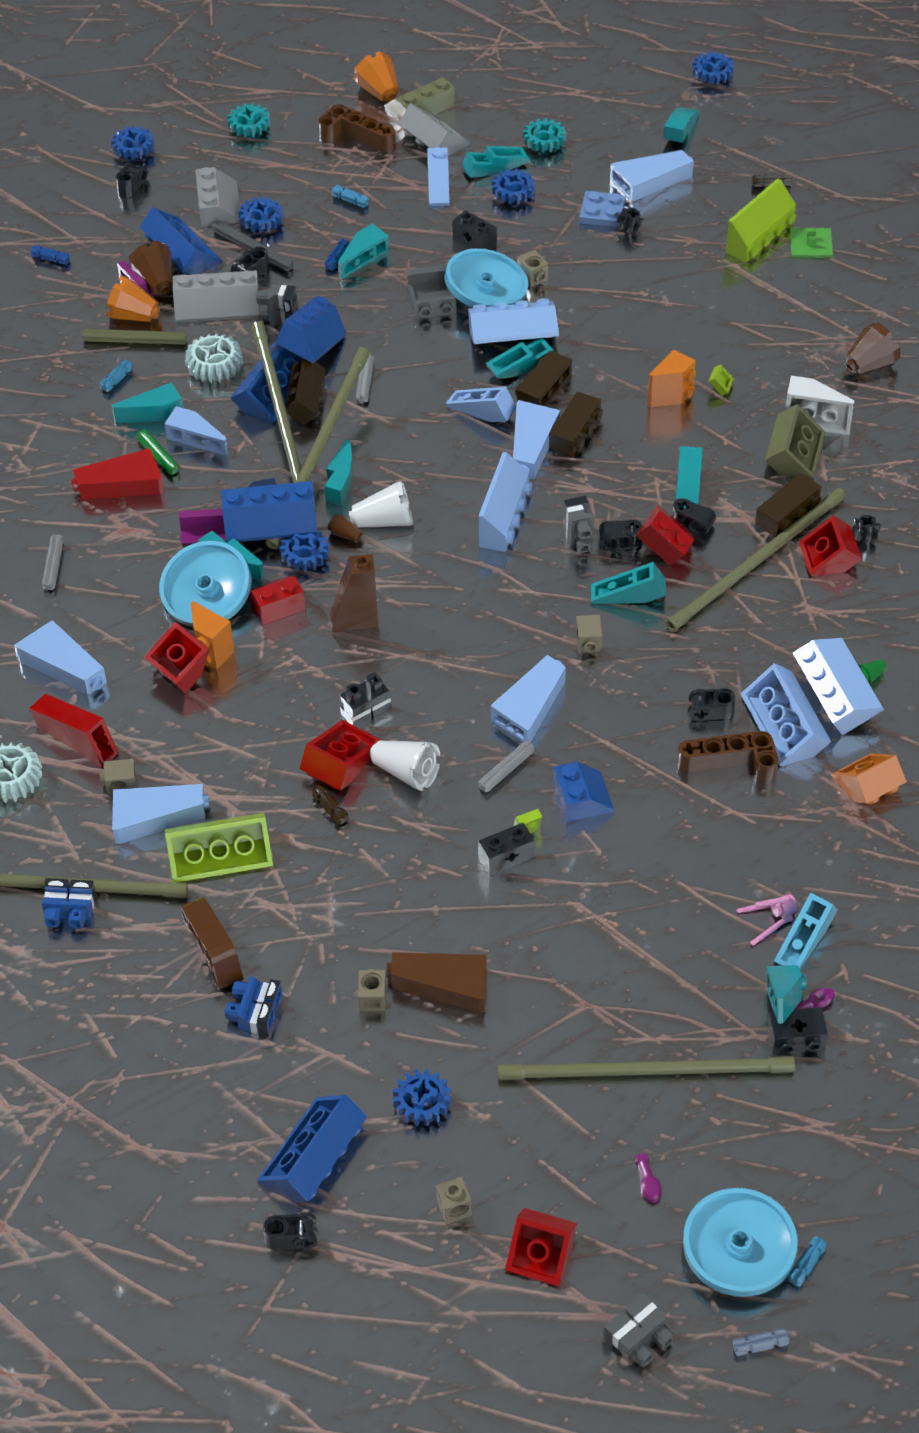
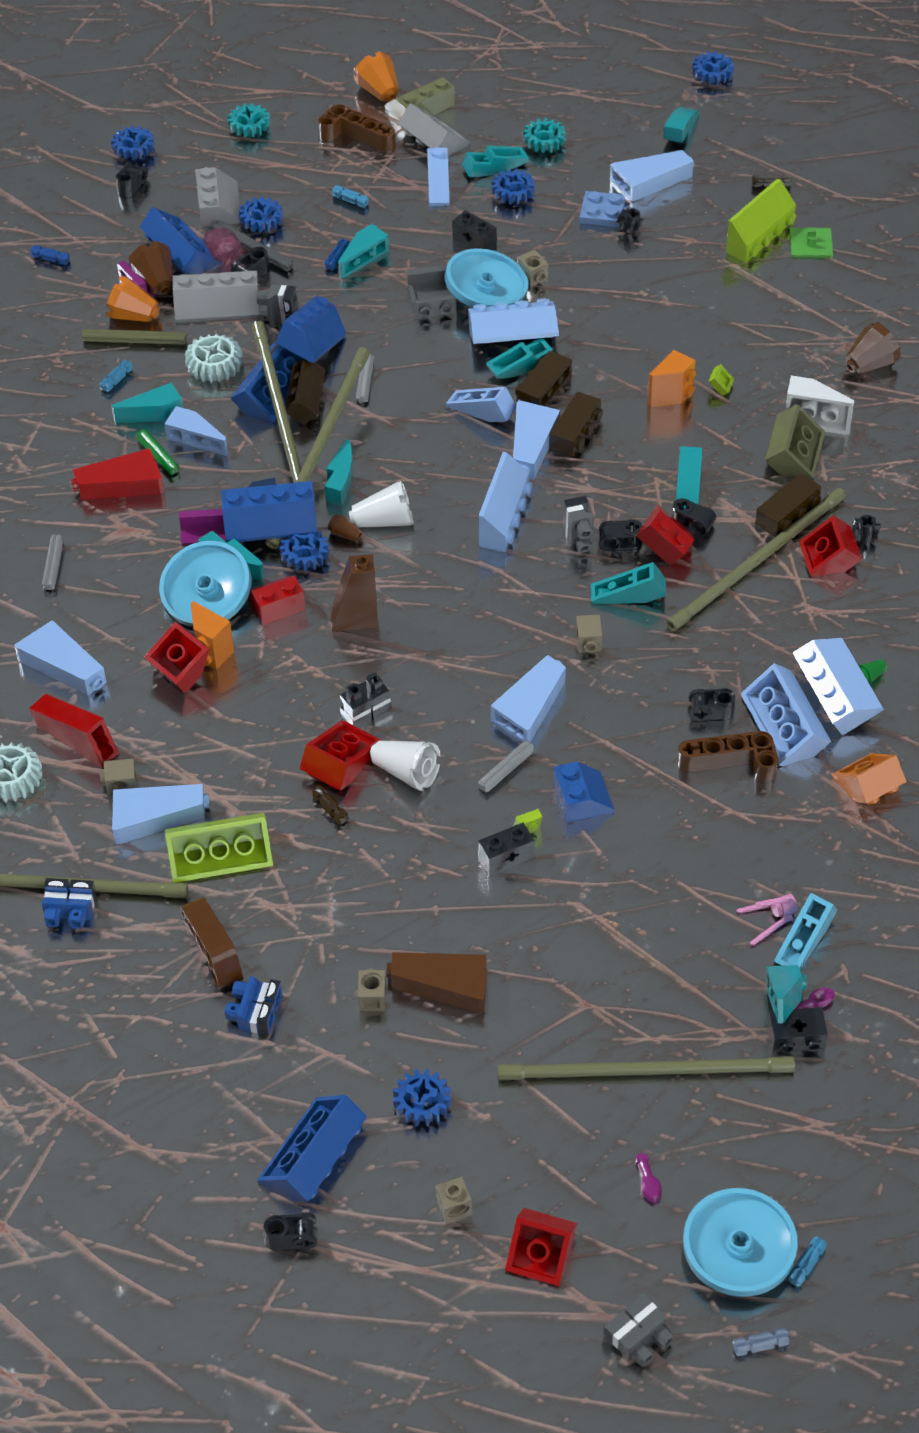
none -> clear pink hair [204,227,243,261]

